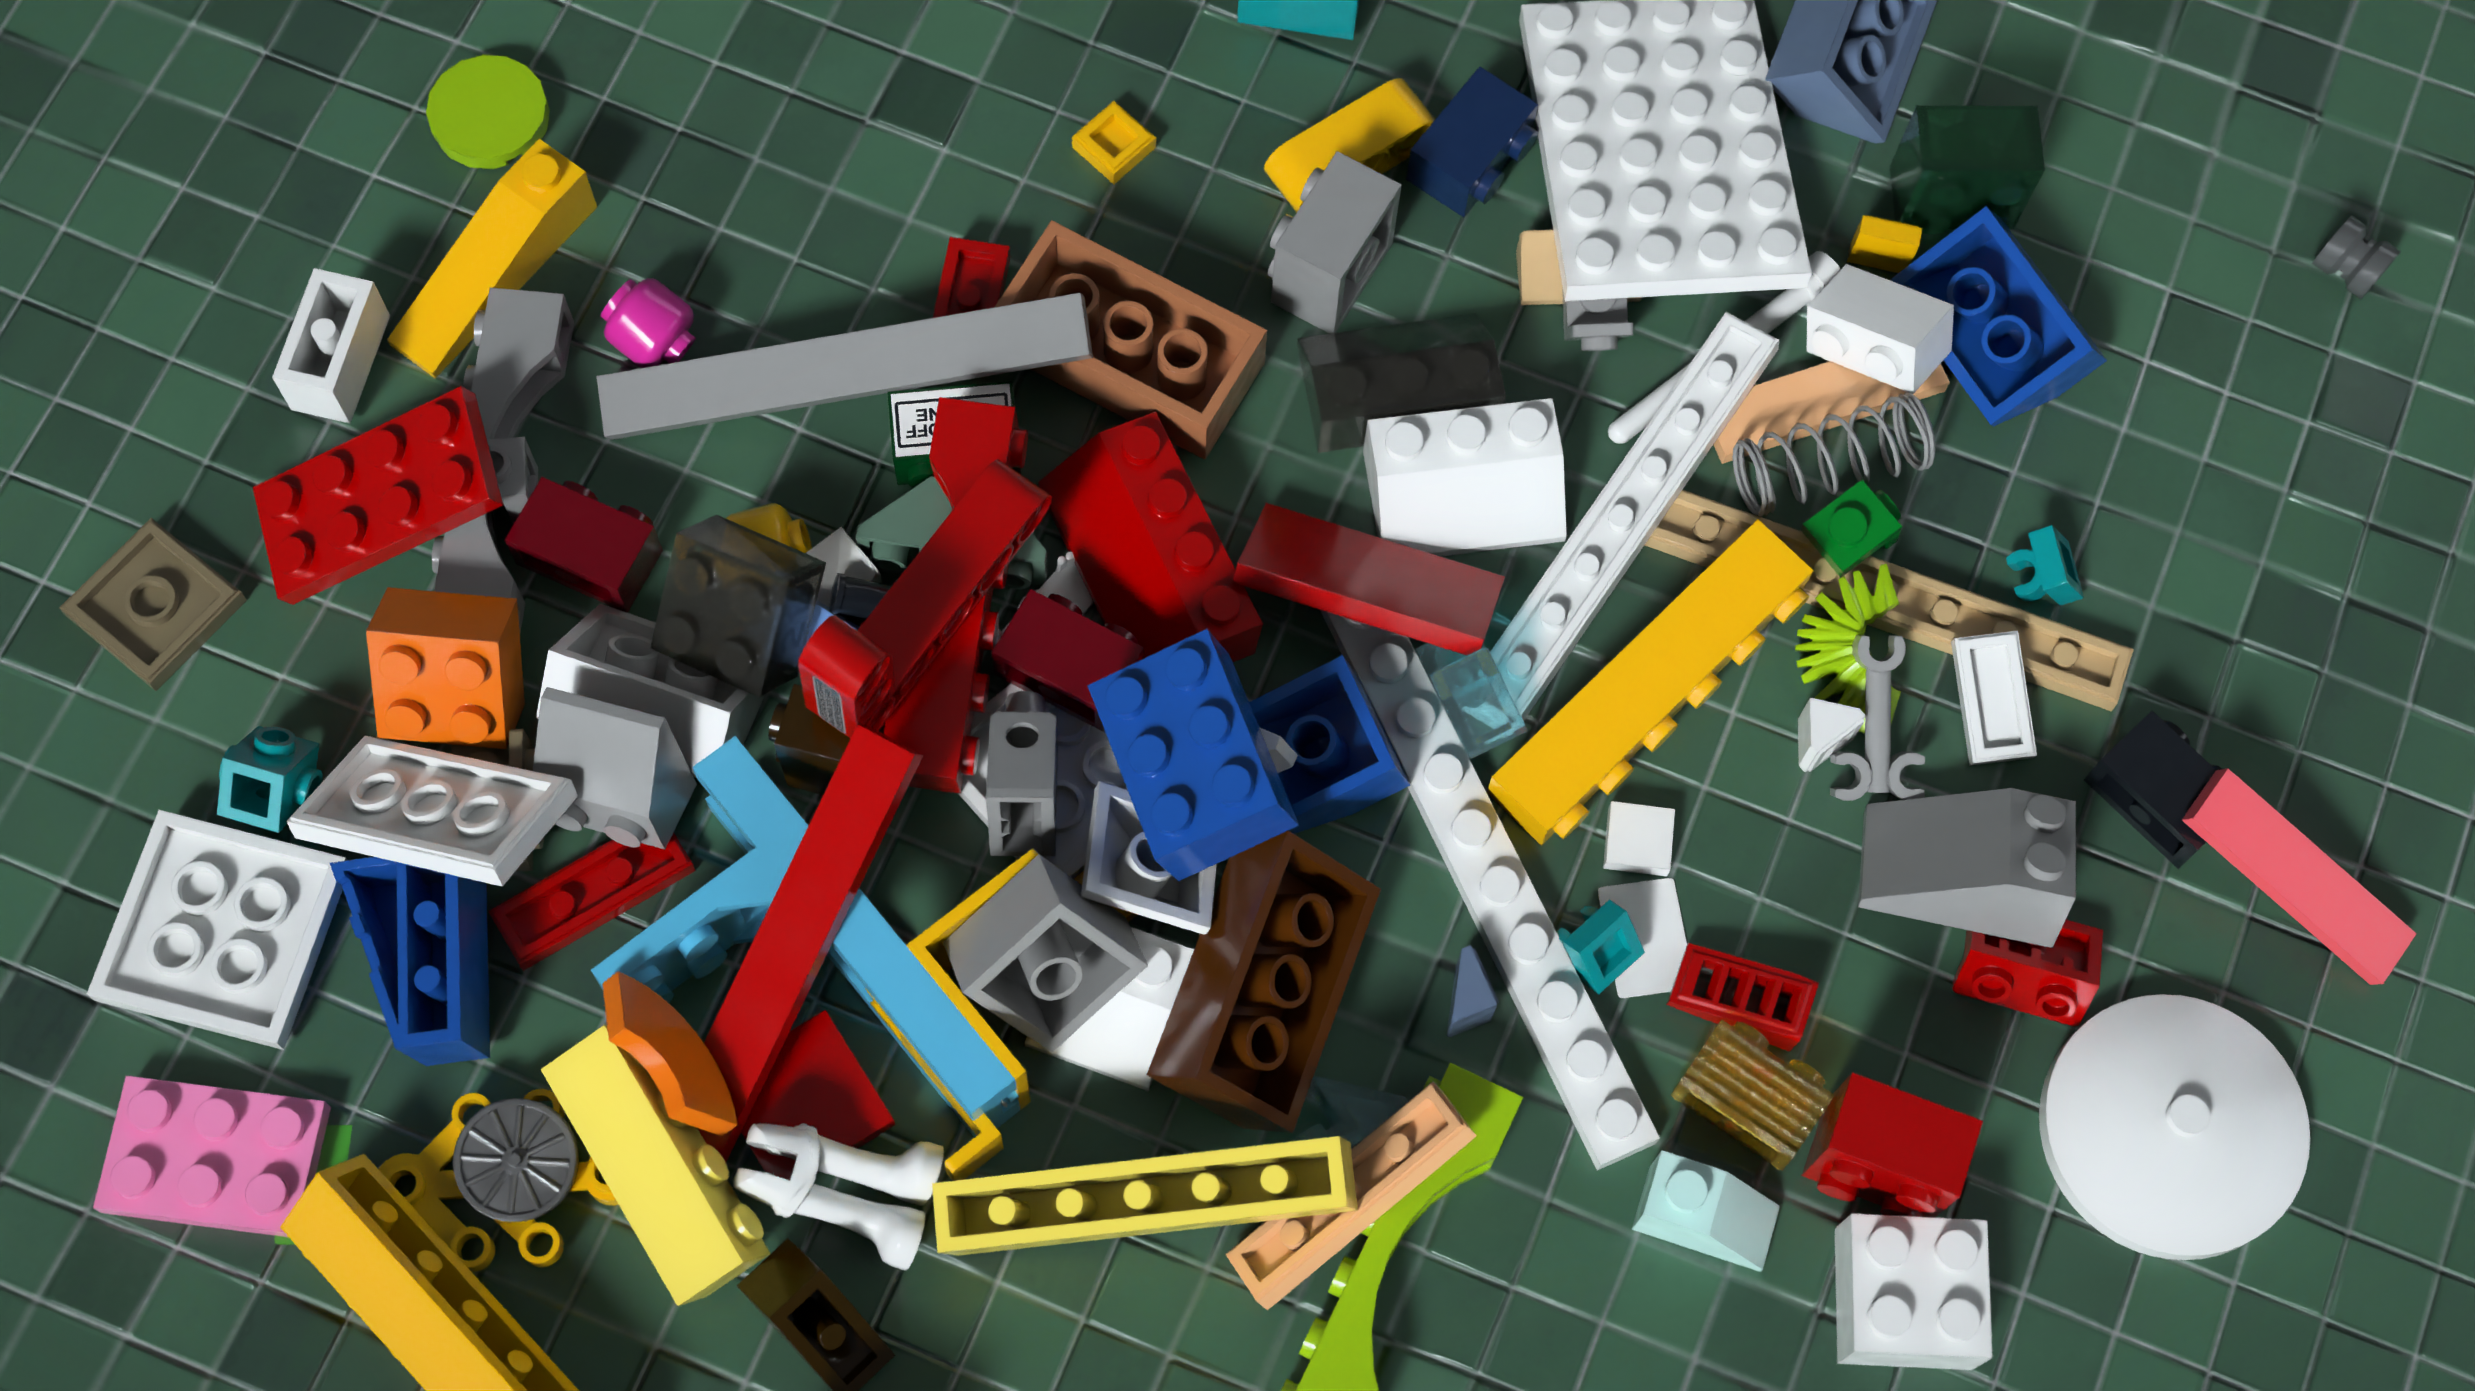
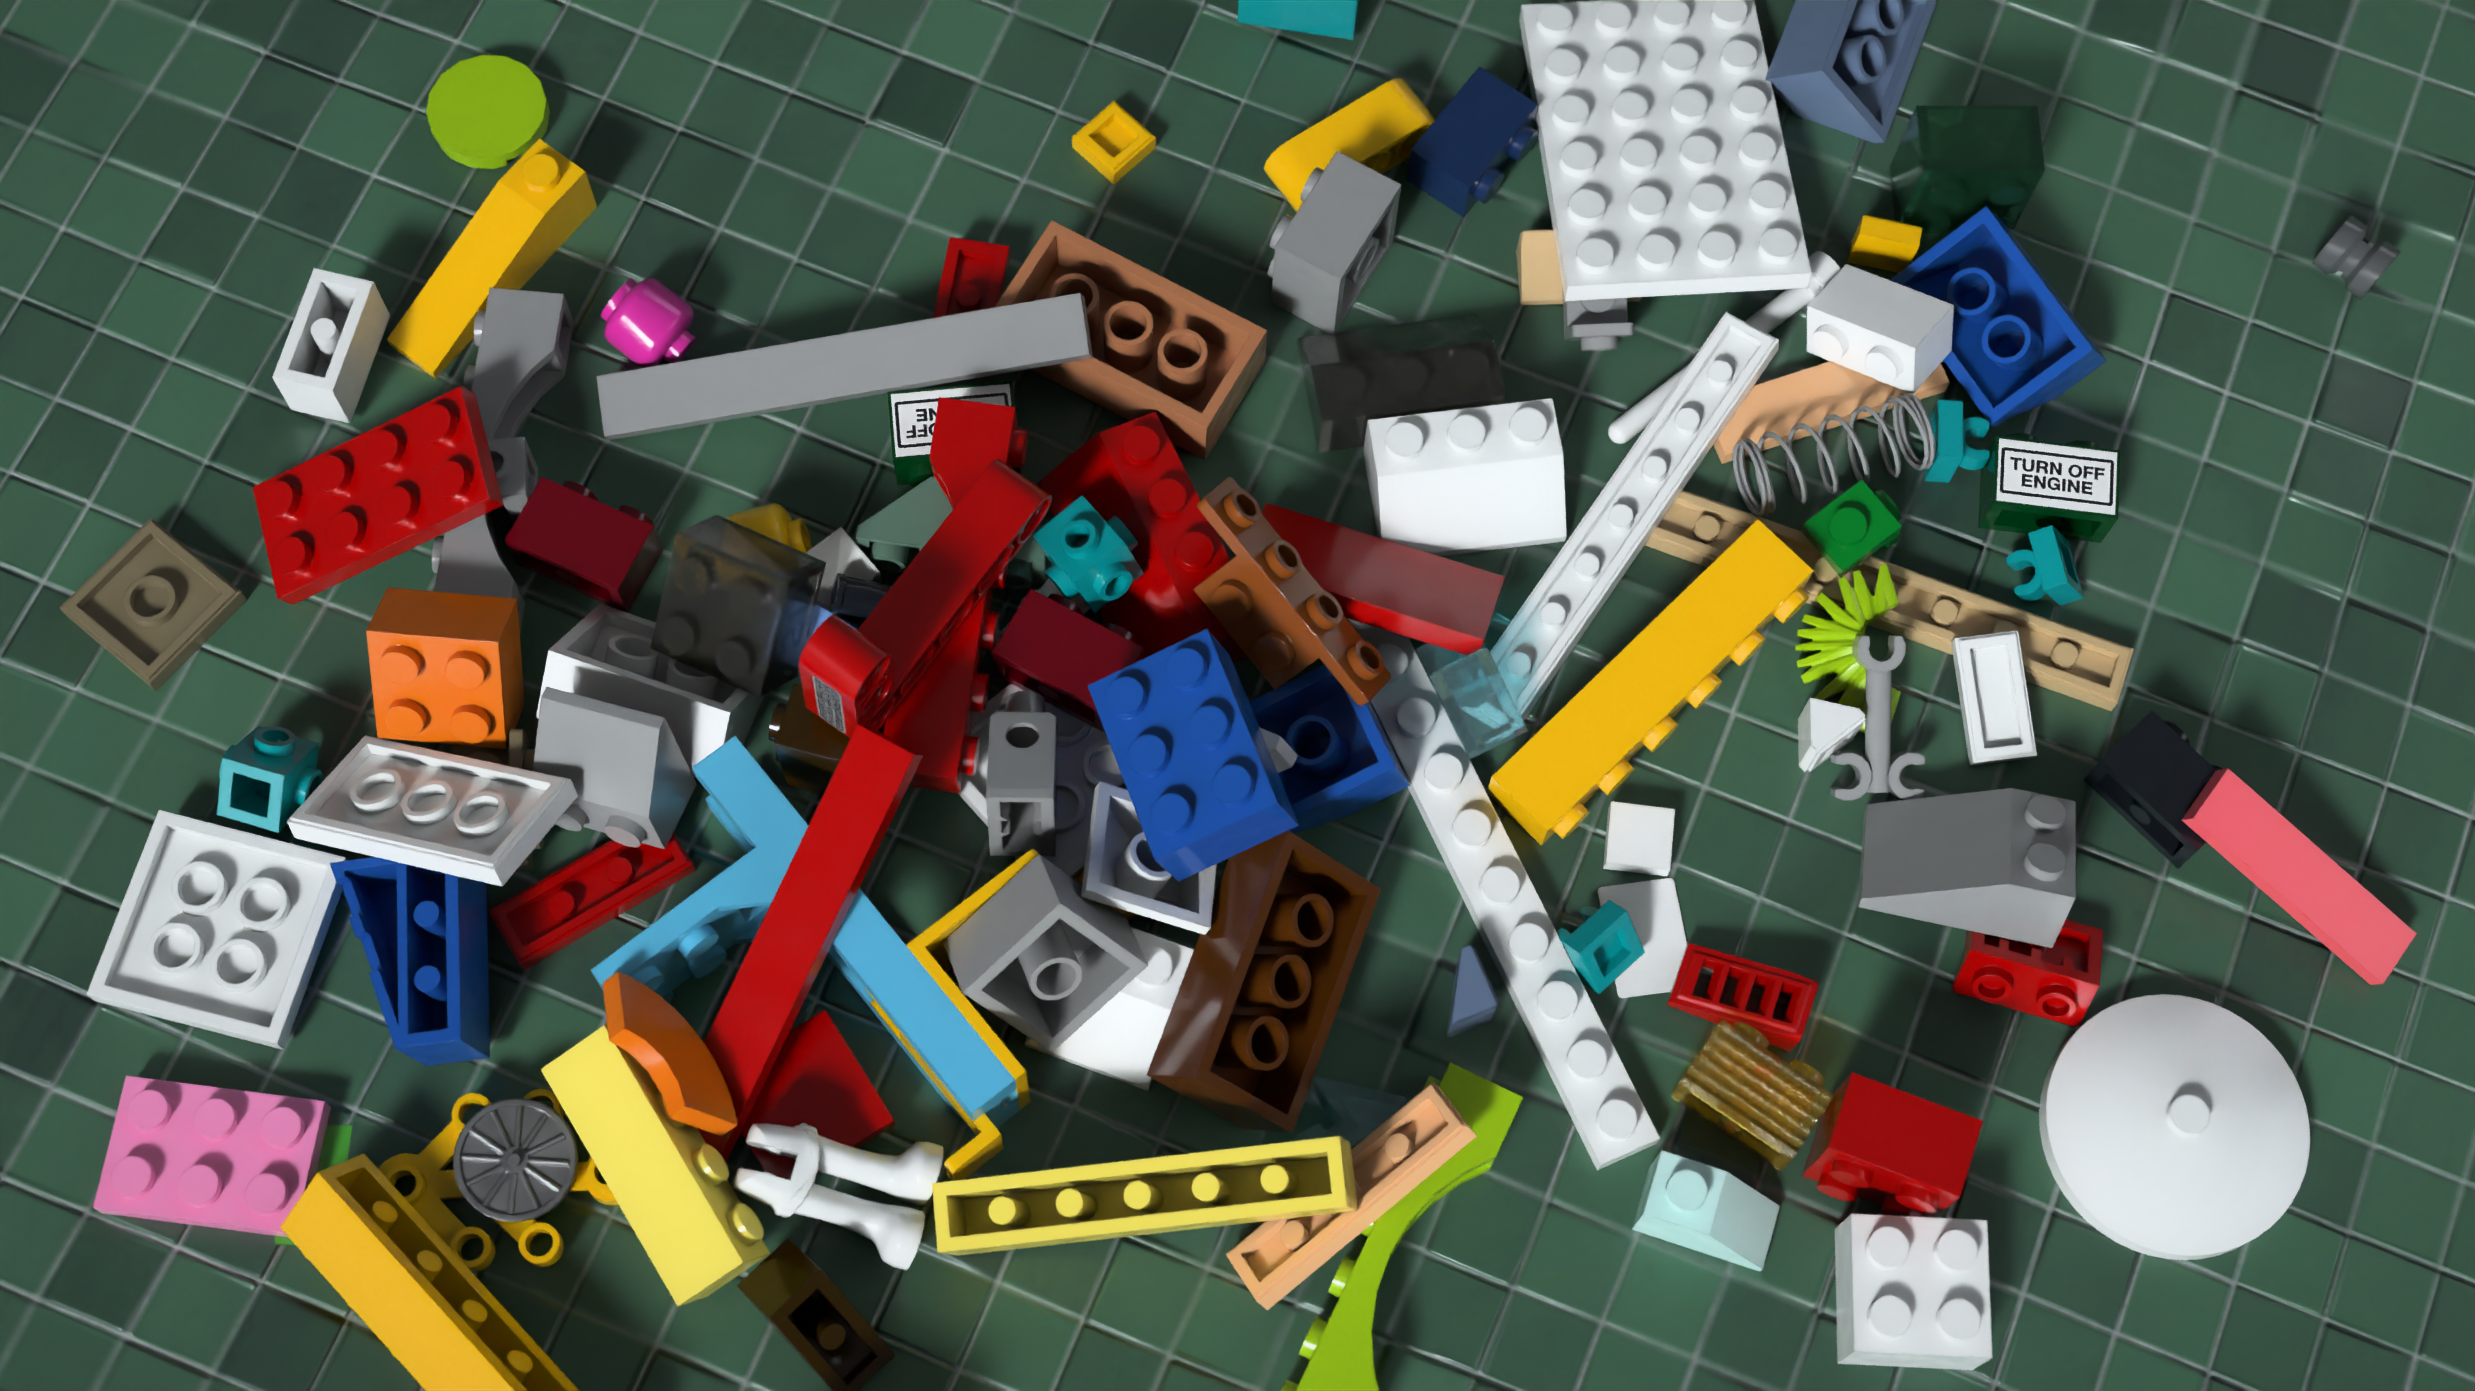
none -> teal brick [1032,496,1144,613]
none -> dark orange bracket [1193,477,1391,706]
none -> teal tile [1924,399,1990,483]
none -> brick [1978,433,2120,543]

